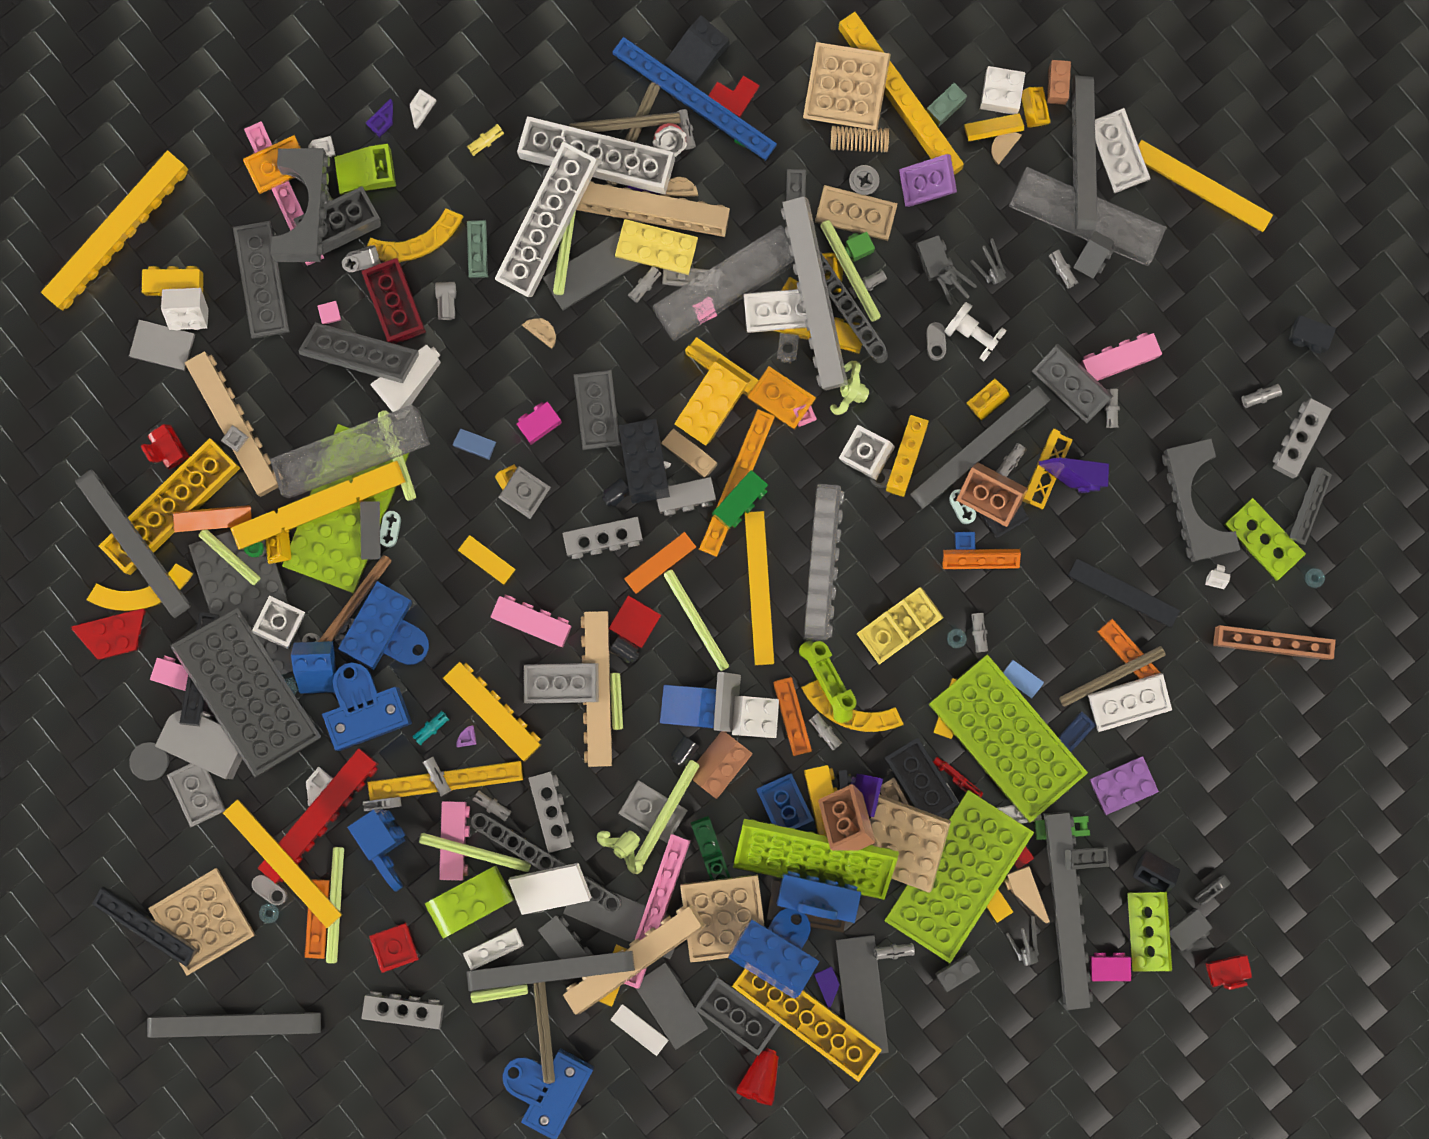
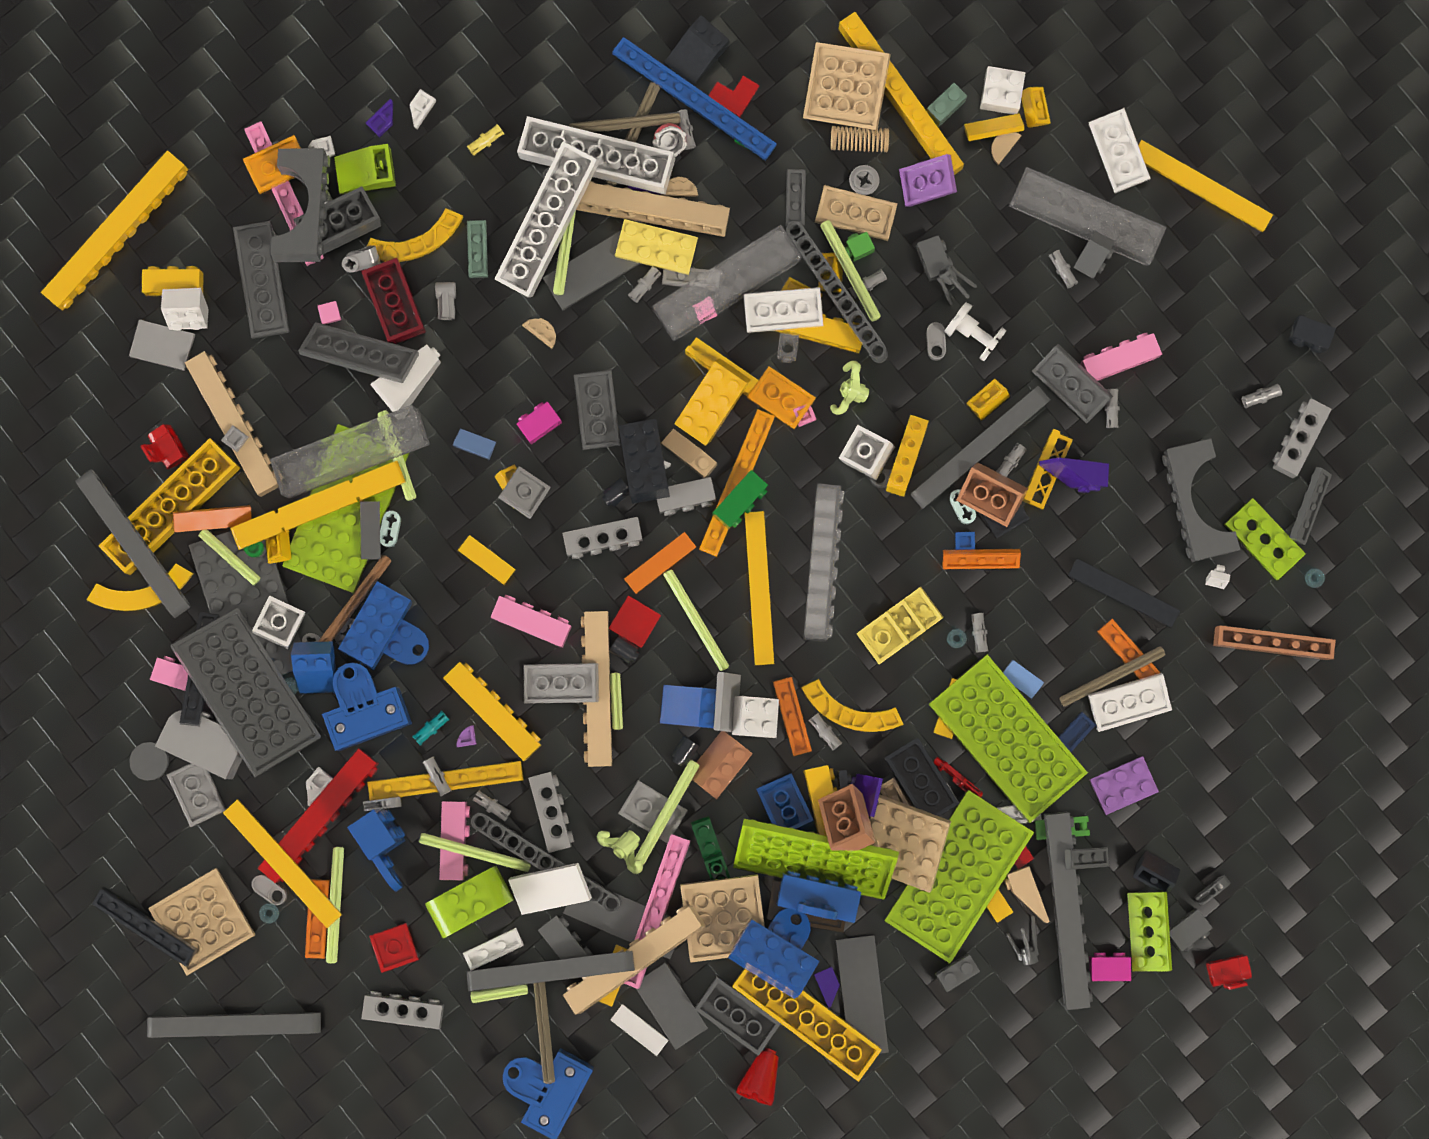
red wing [72,608,146,660] -> none
light grey brick [781,196,848,390] -> none
lime plate [799,641,856,723] -> none
light grey pin [874,943,915,960] -> none
dark grey plant [970,238,1007,285] -> none
nougat brick [1047,60,1071,105] -> none
dark grey beam [1071,75,1097,231] -> none

